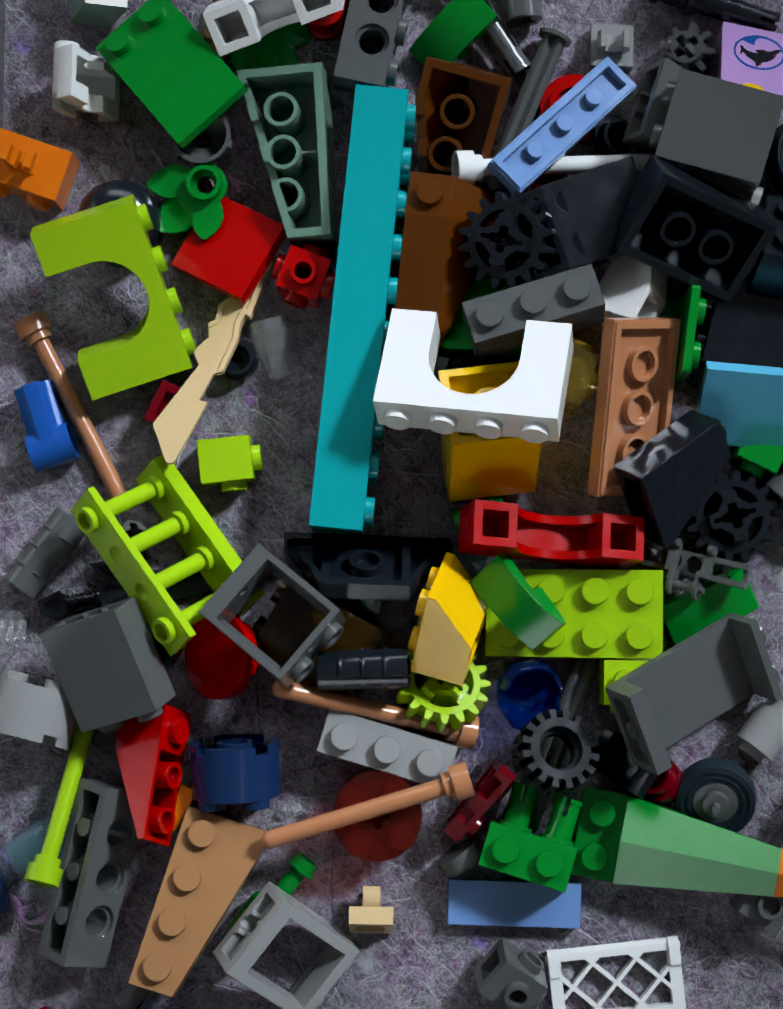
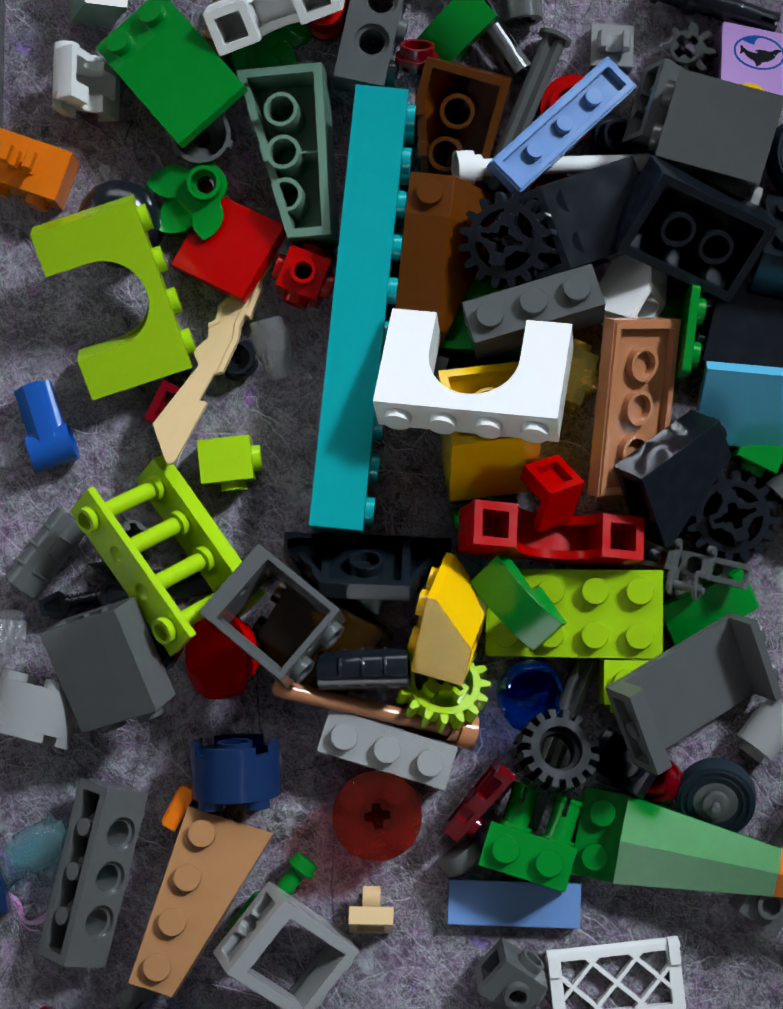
nougat piece [13,310,127,499] -> none
lime piece [23,725,95,889] -> none
red slope [115,704,191,846] -> none
nougat piece [261,761,475,849] -> none
none -> dark red plate [395,39,439,75]
none -> red panel [520,454,585,532]

